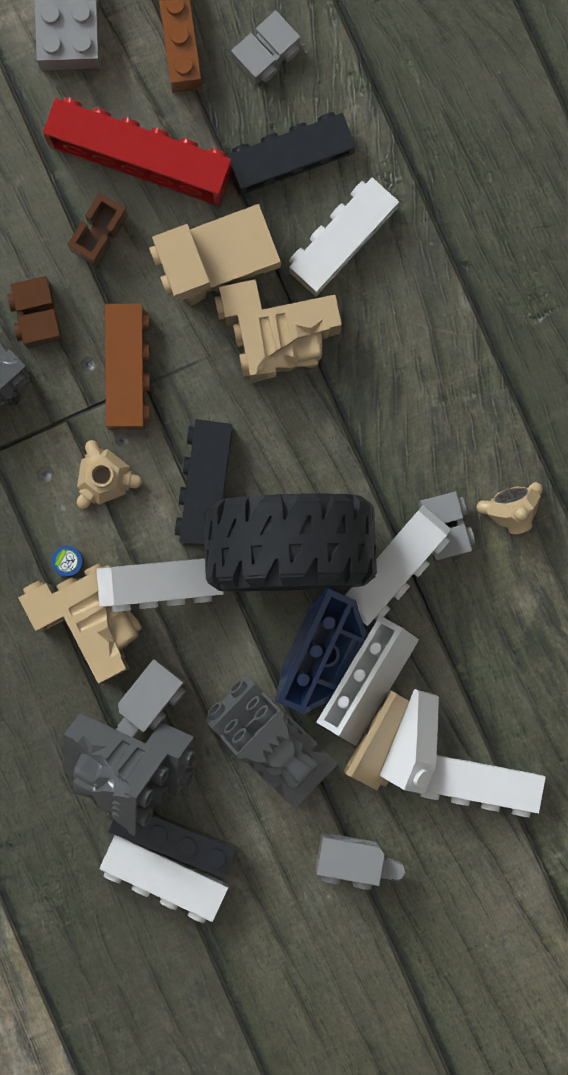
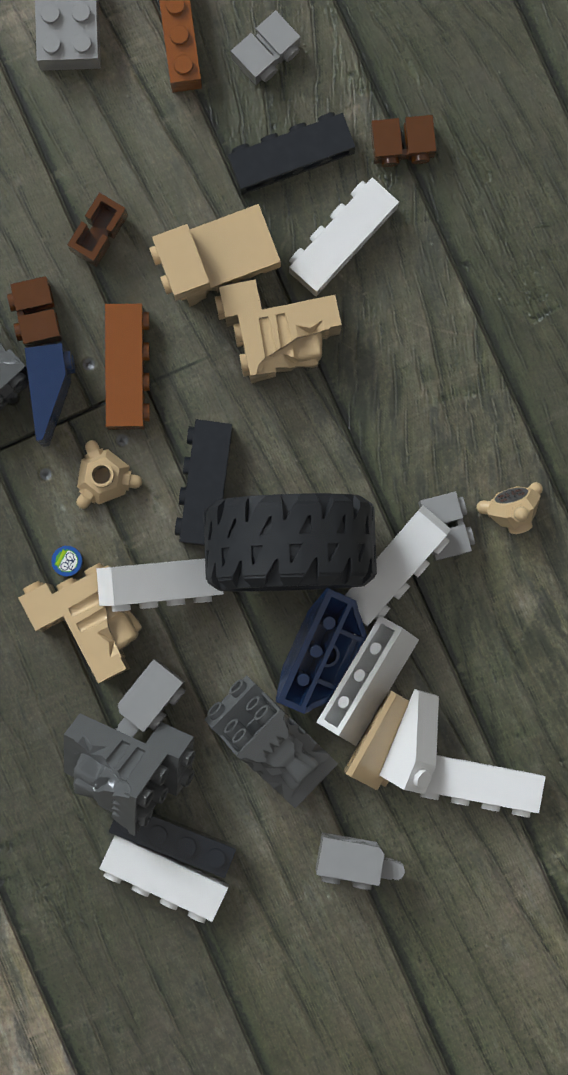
red brick [43,97,232,207] -> none
none -> dark blue slope [24,343,76,447]
none -> reddish brown piece [370,115,436,167]

